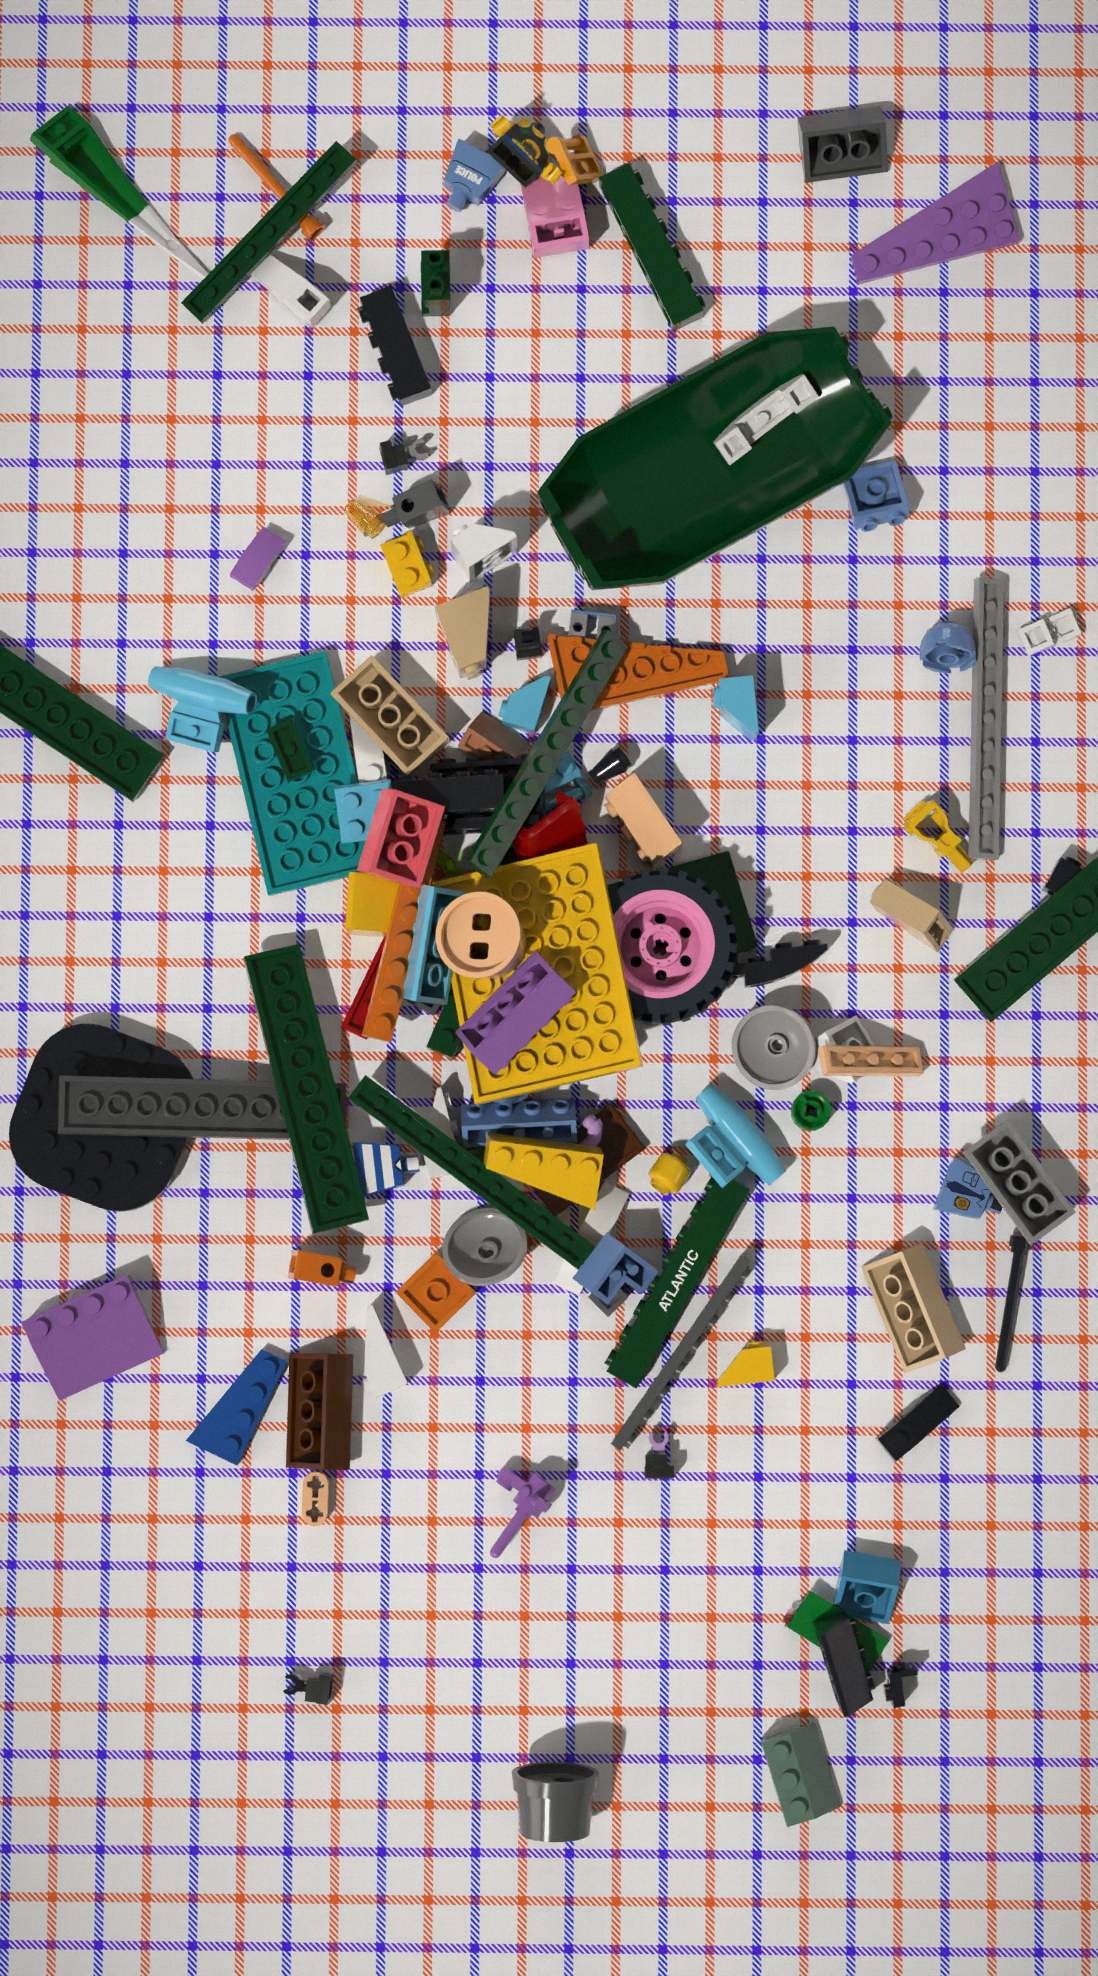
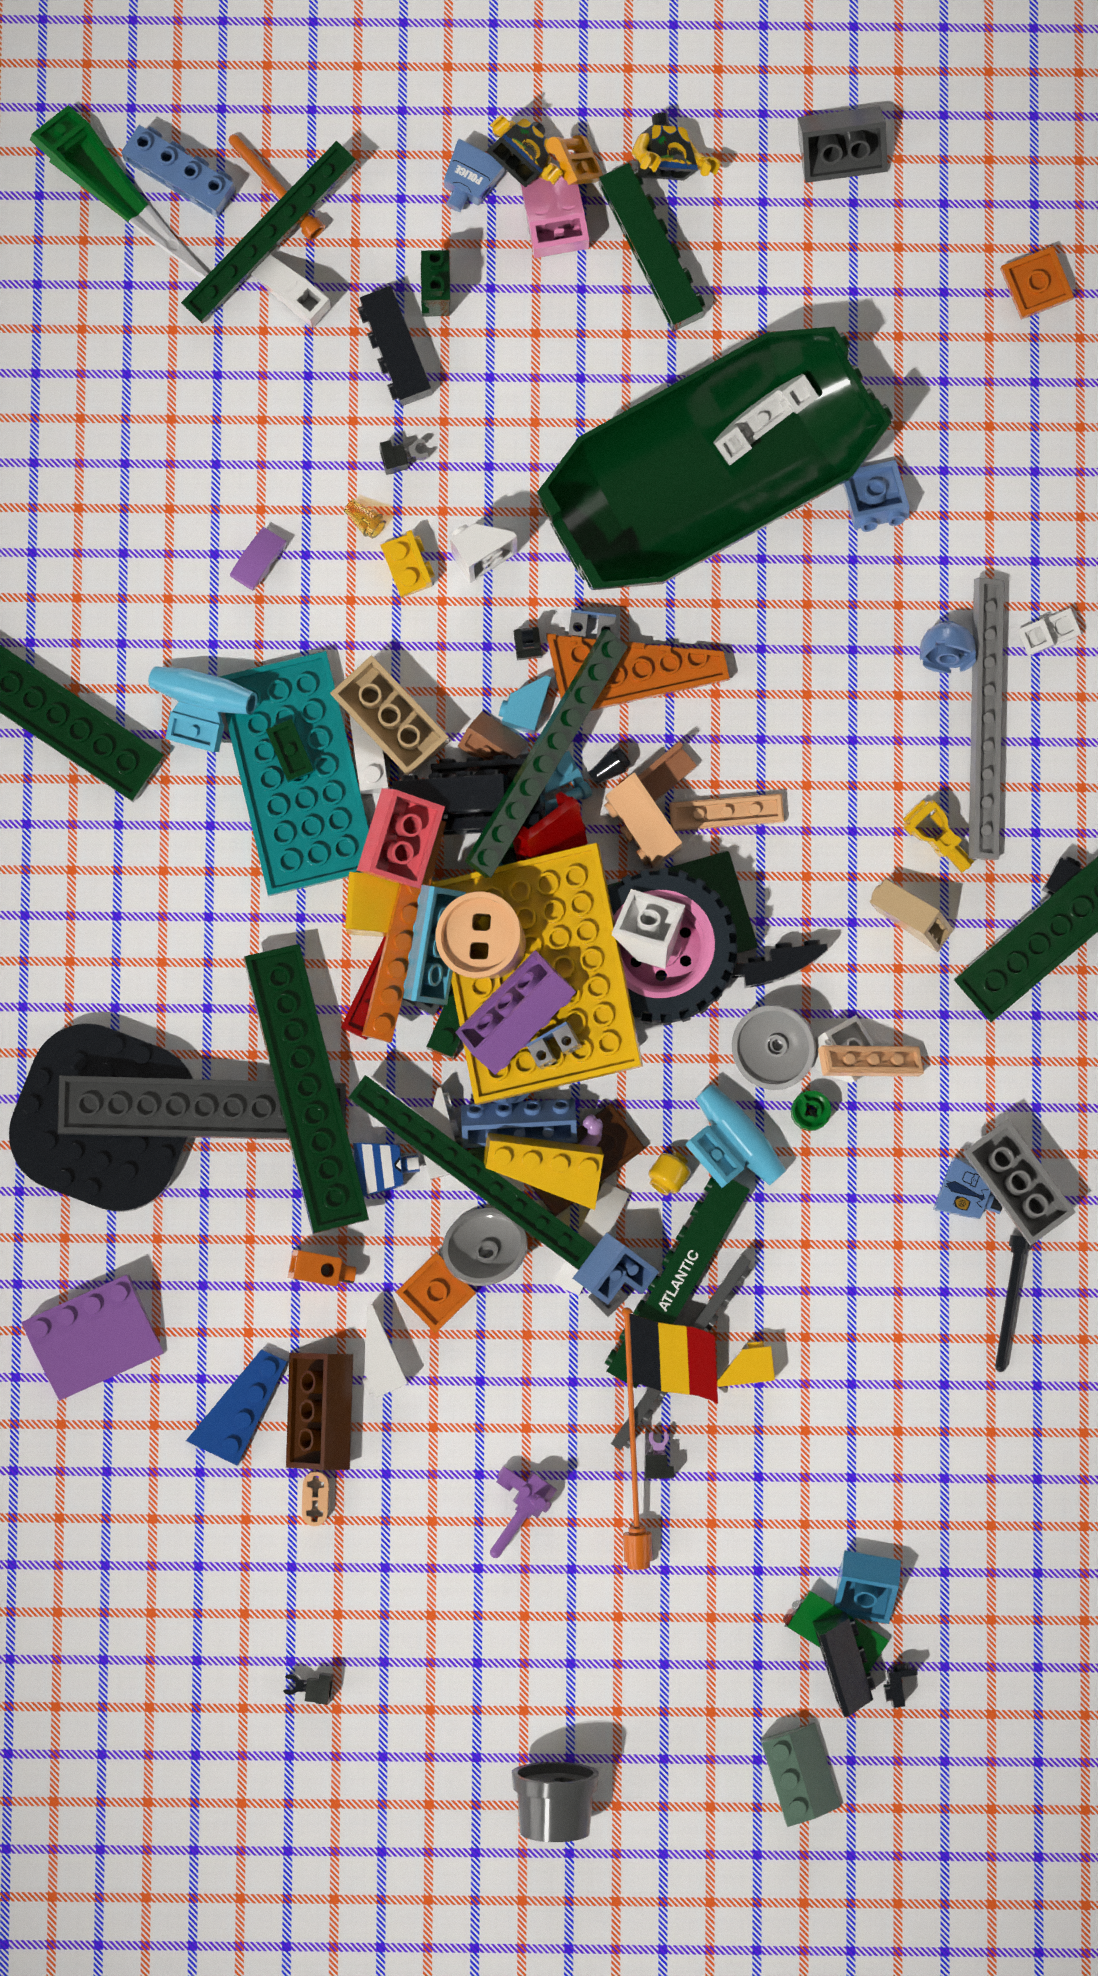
medium azure plate [334,779,392,843] -> none
dark grey torso [381,479,451,529] -> none
tan slope [435,586,490,680] -> none
clear neon green arm [435,850,462,879] -> none
medium azure slope [712,675,759,741] -> none
medium lavender wing [850,162,1020,285] -> none
tan slope [861,1243,966,1373] -> none
black slope [875,1384,960,1461] -> none
none -> medium blue brick [121,125,236,218]
none -> flat silver piece [526,1022,582,1070]
none -> white slope [612,889,685,969]
none -> flag [621,1307,718,1570]
none -> torso [632,112,721,181]
none -> nougat panel [637,741,697,802]
none -> light nougat tile [669,793,784,832]
none -> orange plate [1000,246,1074,320]

